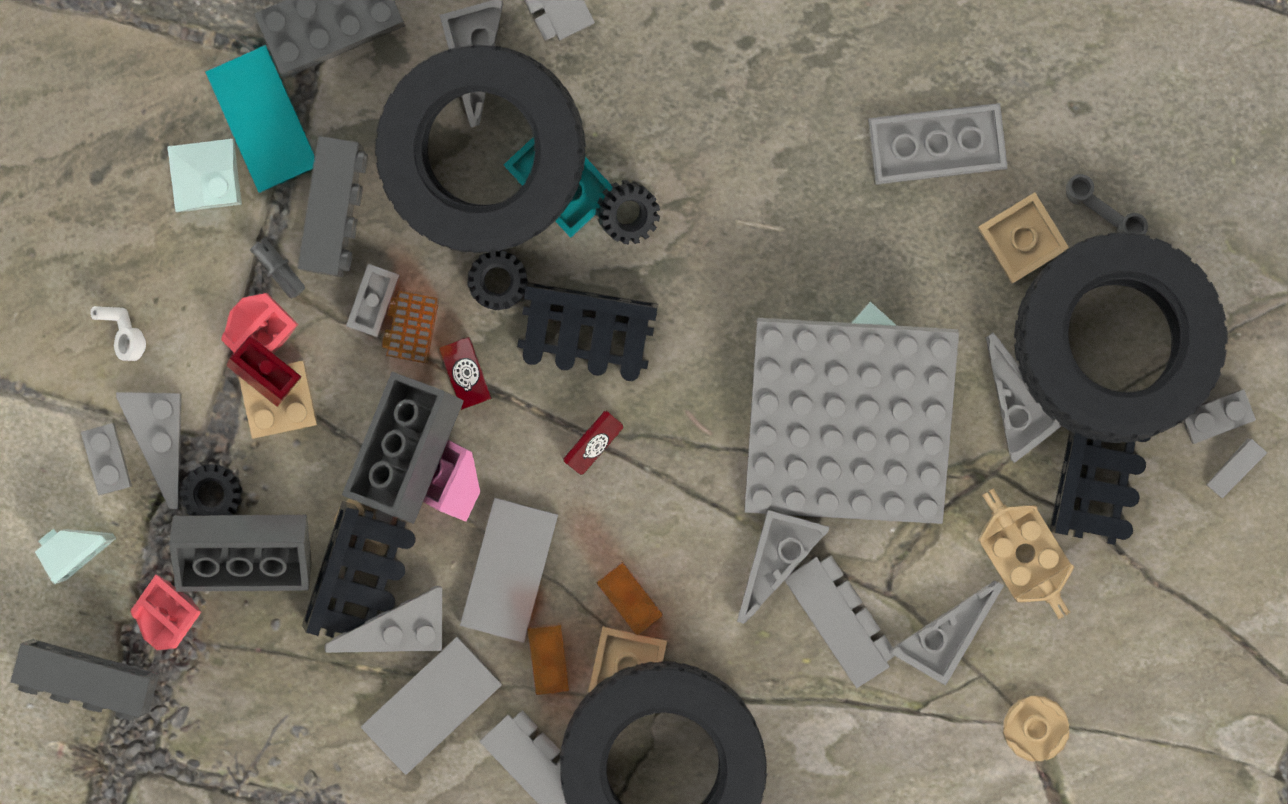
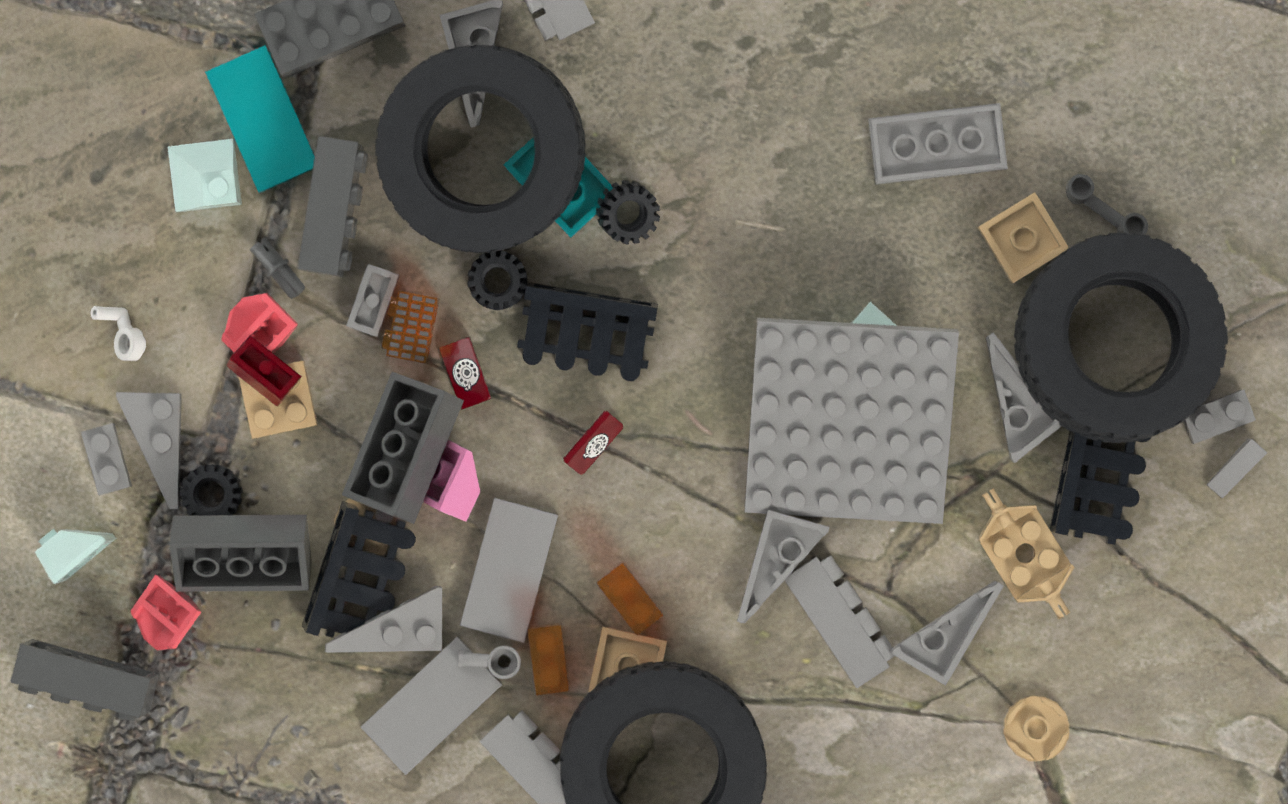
none -> light grey bar [458,645,521,679]

